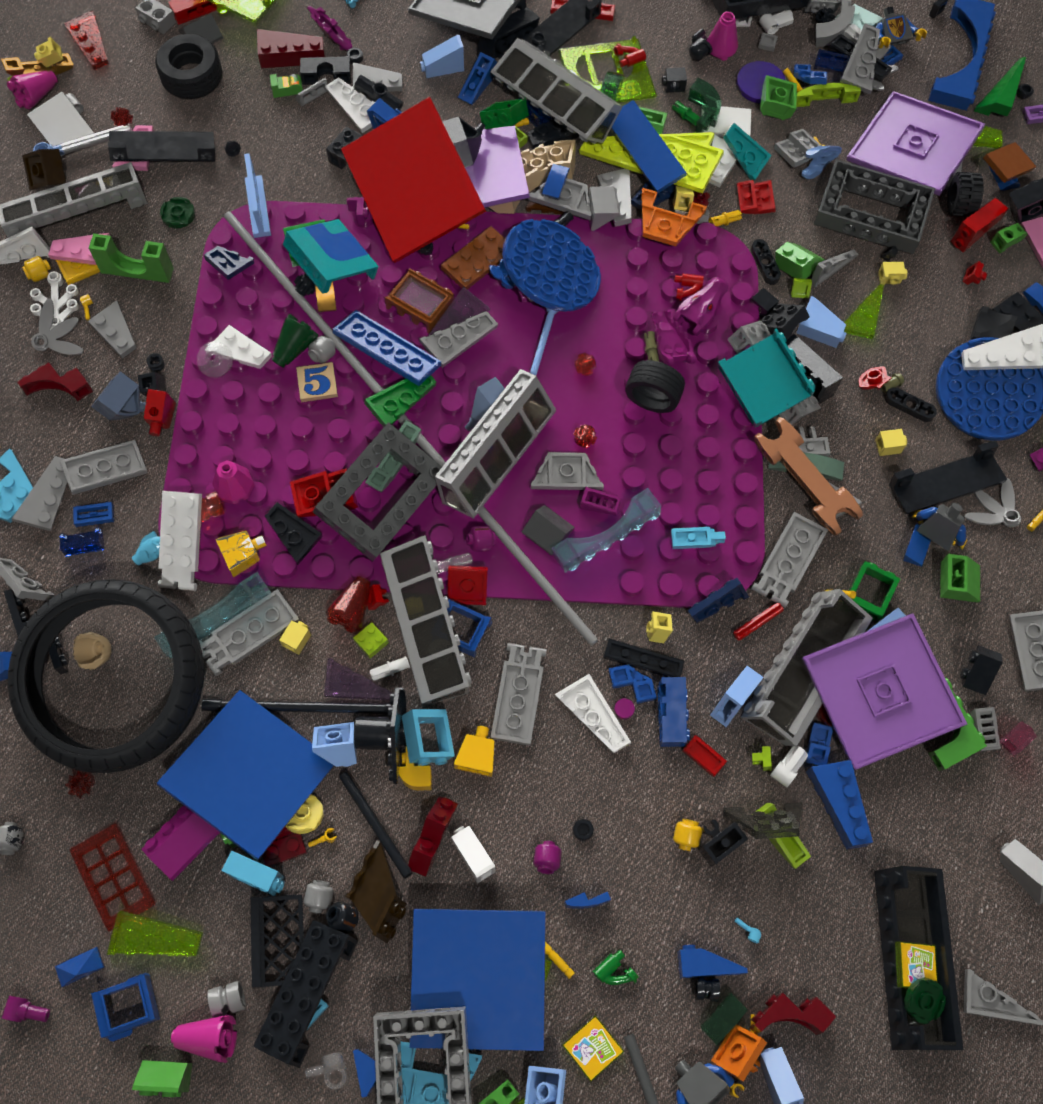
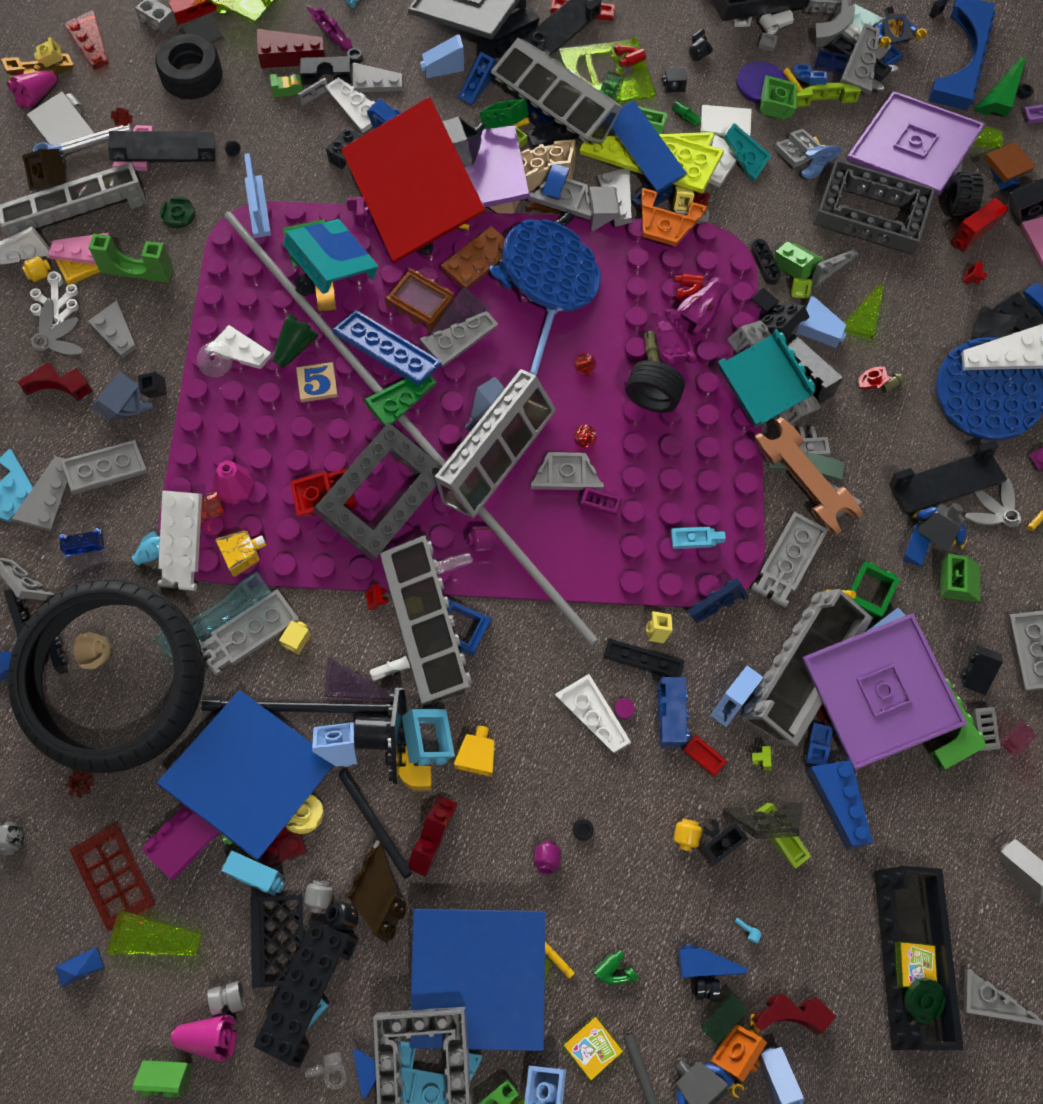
magenta pin [1,995,50,1022] -> none
blue tile [73,502,114,527] -> none
yellow hand [80,294,93,320] -> none
blue piece [91,973,160,1041] -> none
red torso [144,389,176,436] -> none
black bush [146,353,165,372] -> none
dark blue wing [204,246,254,280] -> none
black wing [265,502,323,565] -> none
light grey head [308,336,336,363] -> none
yellow hand [308,828,337,847] -> none
clear red cone [325,576,371,634] -> none
lime piece [353,622,389,659] -> none
black piece [354,75,404,111] -> none
sand green slope [365,420,422,493] -> none
red tile [447,566,488,605] -> none
white slope [451,826,495,884] -> none
light grey hinge [491,643,547,746] -> none
dark grey slope [522,505,575,556] -> none
clear light blue arch [551,488,661,573] -> none
blue slope [564,891,611,909] -> none
blue tile [608,665,657,704] -> none
clear green arch [688,78,721,133] -> none
dark pink cone [707,12,738,61] -> none
yellow axle [708,210,742,227] -> none
red axle [733,603,784,640] -> none
red slope [737,180,776,214] -> none
white piece [770,746,808,788] -> none
black gear [815,7,836,23] -> none
light yellow brick [875,429,907,456] -> none
light yellow brick [878,262,907,287] -> none
black piece [881,246,898,262] -> none
black beam [885,387,937,422] -> none
bright green leg [990,223,1027,253] -> none

